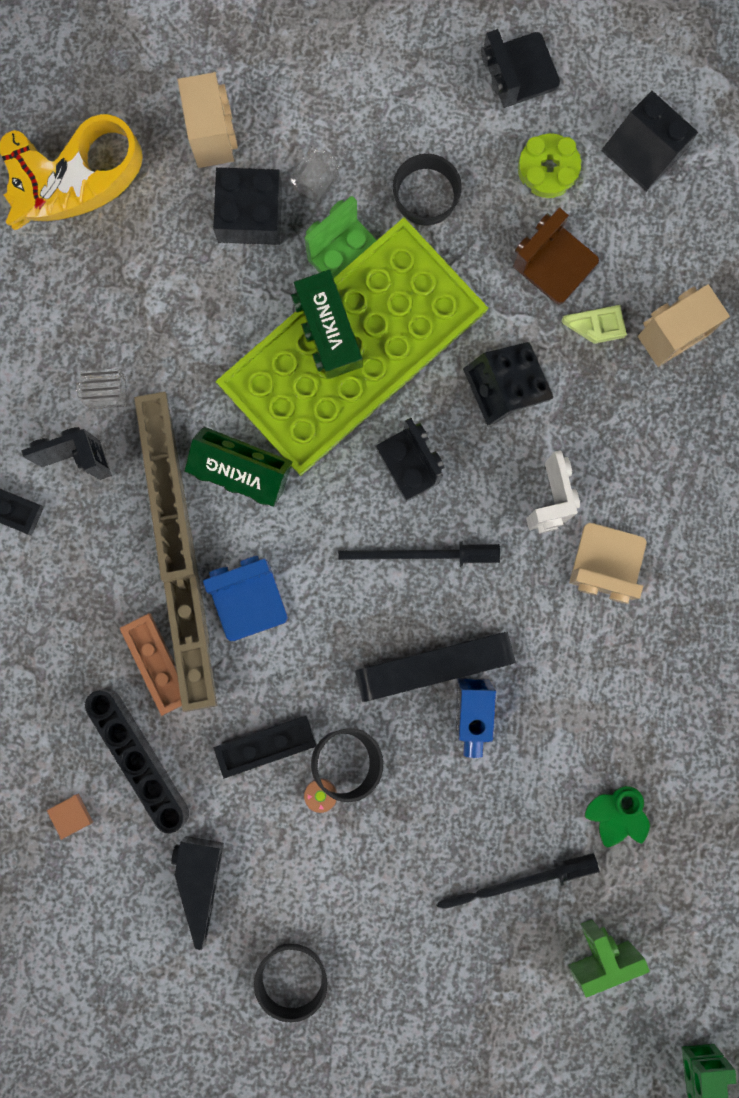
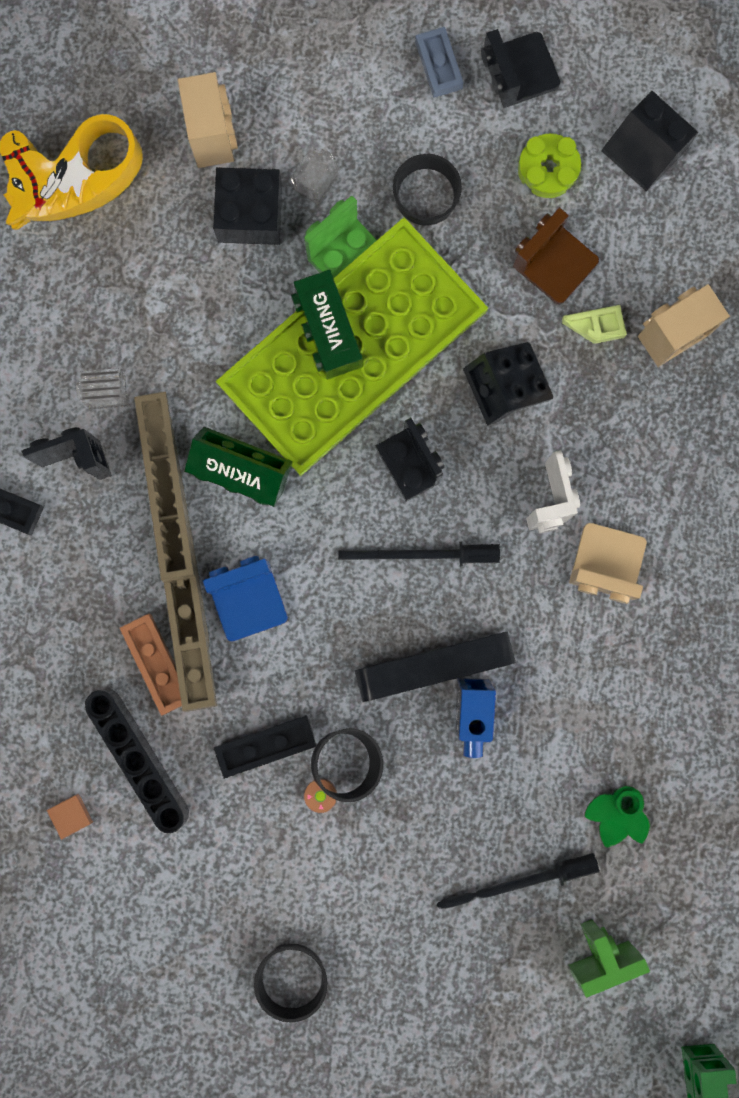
black slope [171,836,224,950] -> none
none -> sand blue plate [415,27,464,98]

